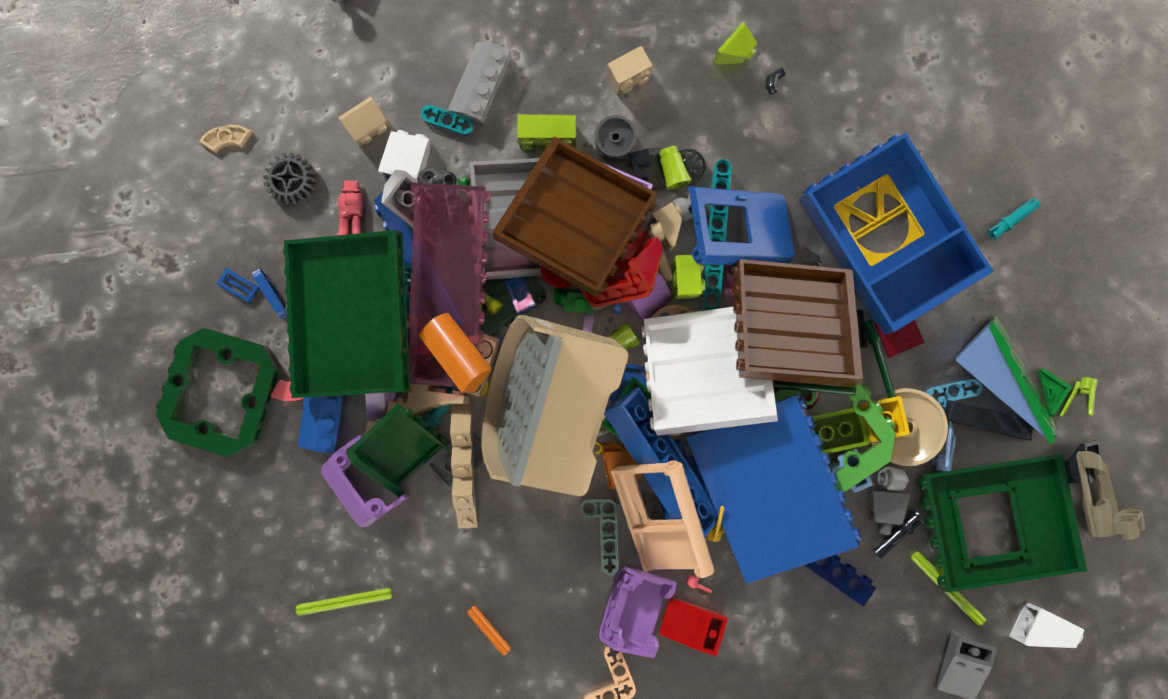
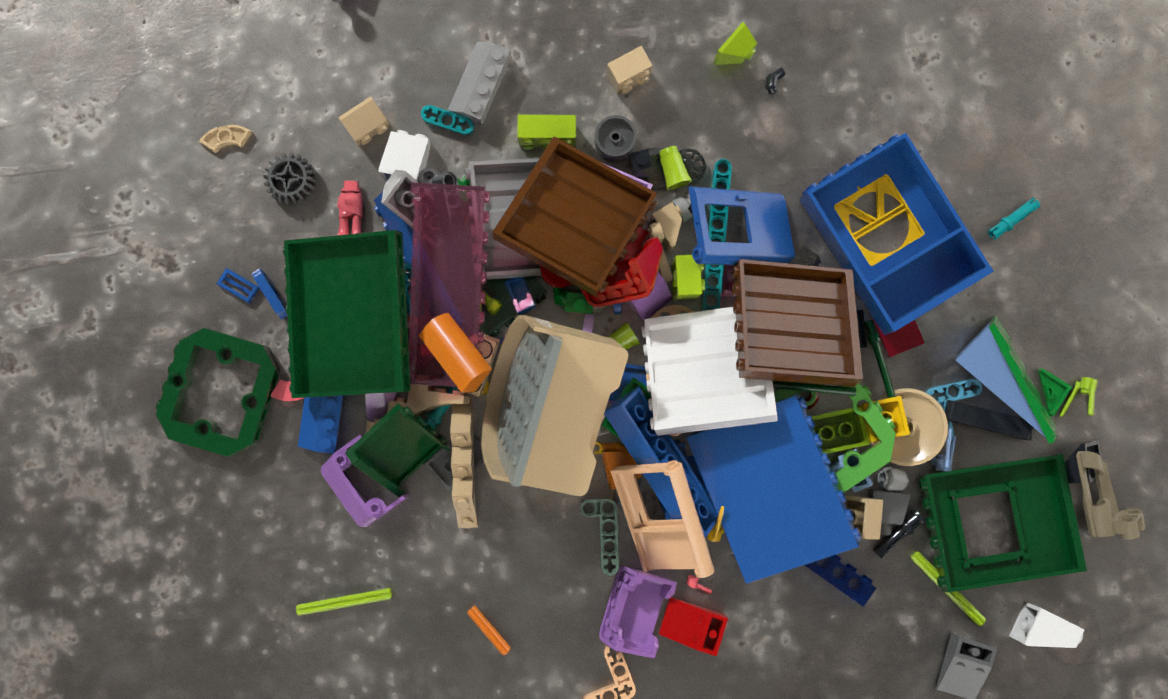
none -> tan brick [844,495,883,539]

